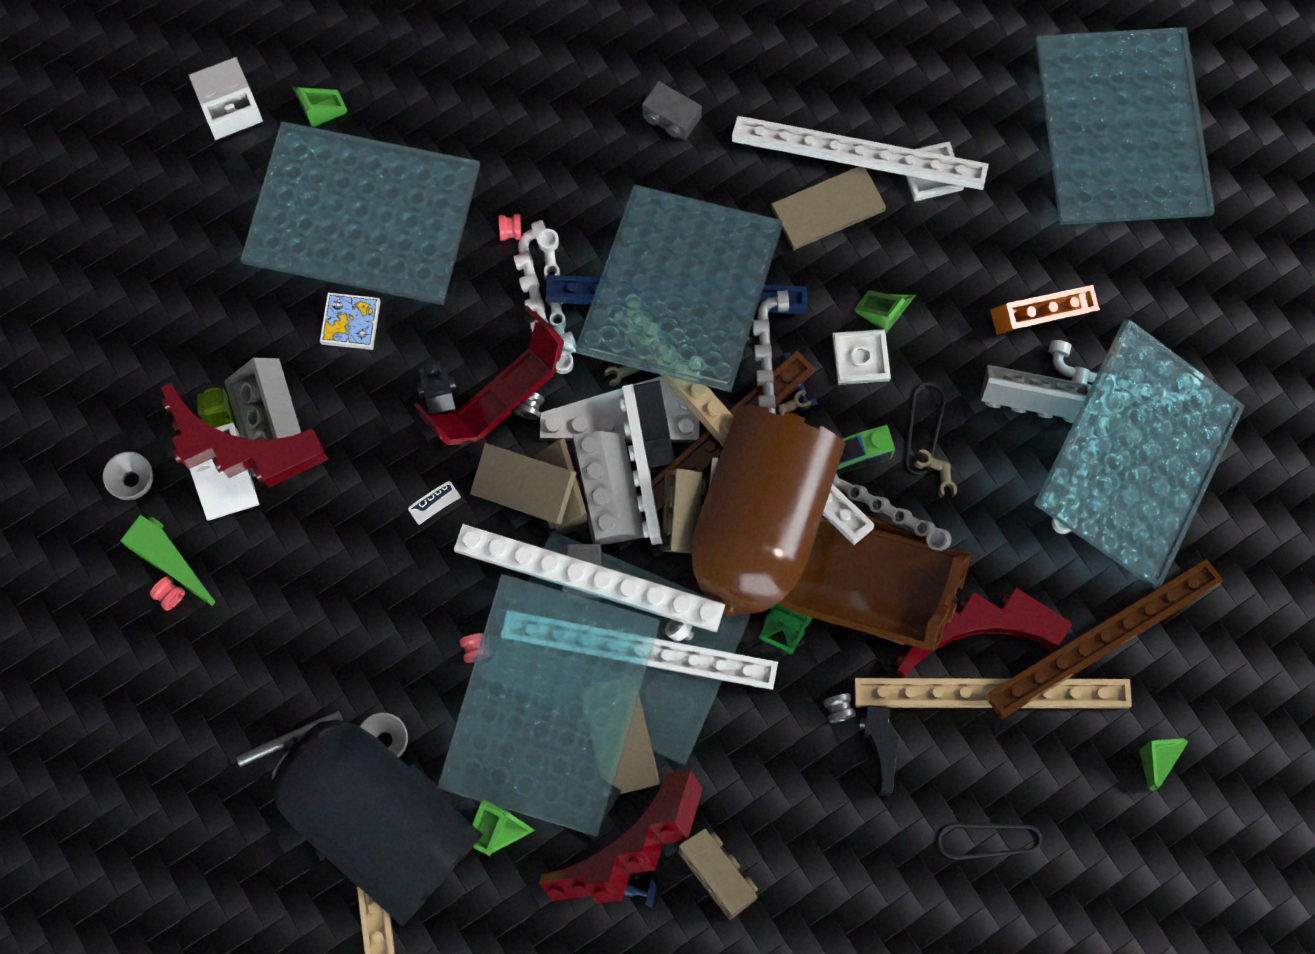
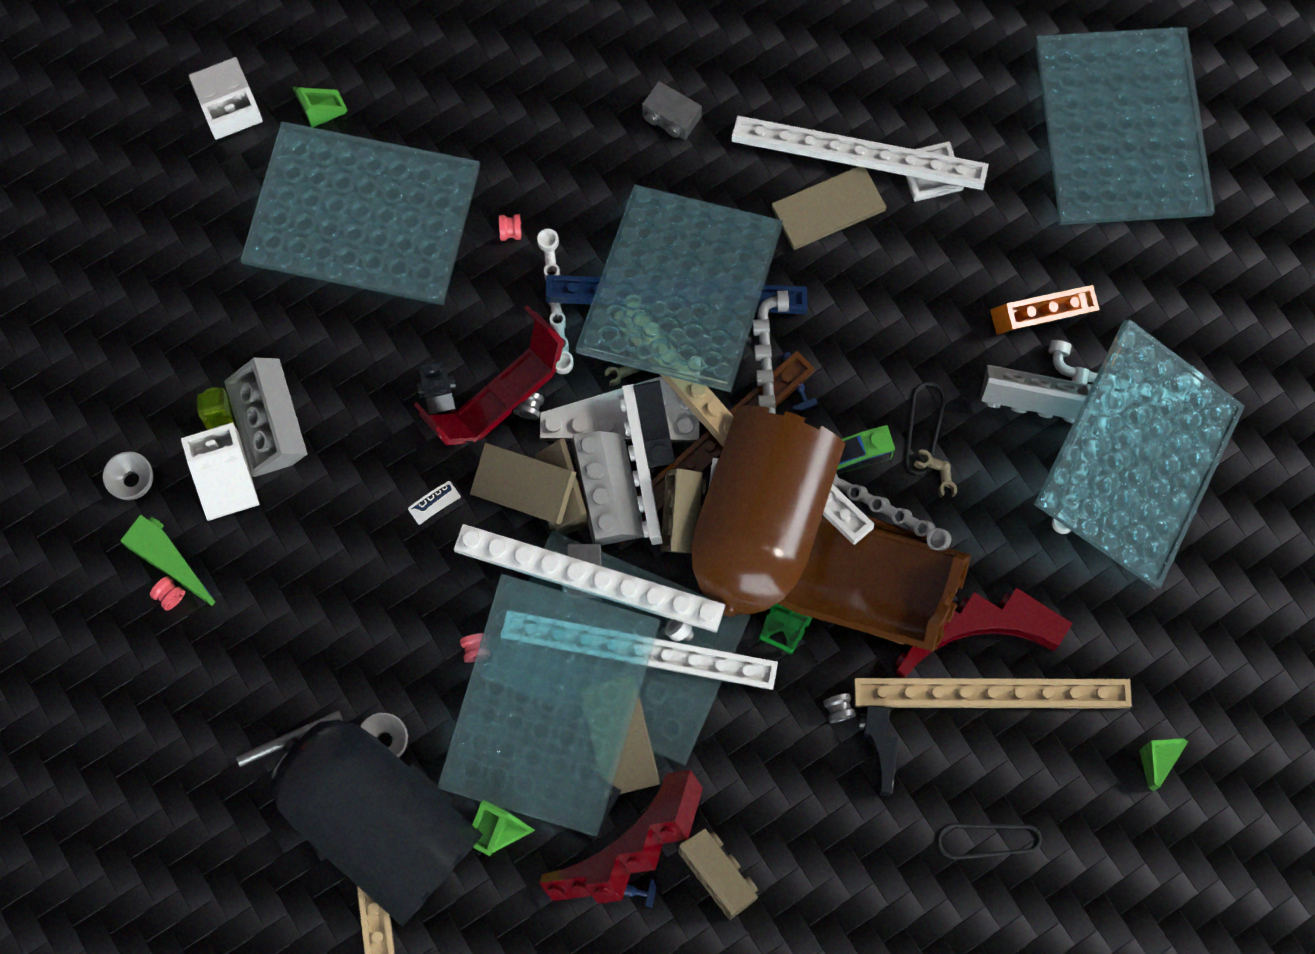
dark red arch [161,383,329,488] -> none
tile [320,293,381,350] -> none
white bar [514,220,577,354] -> none
dark tan arm [776,390,812,416] -> none
white tile [832,329,891,385] -> none
bright green slope [854,290,916,333] -> none
reddish brown plate [985,559,1223,720] -> none

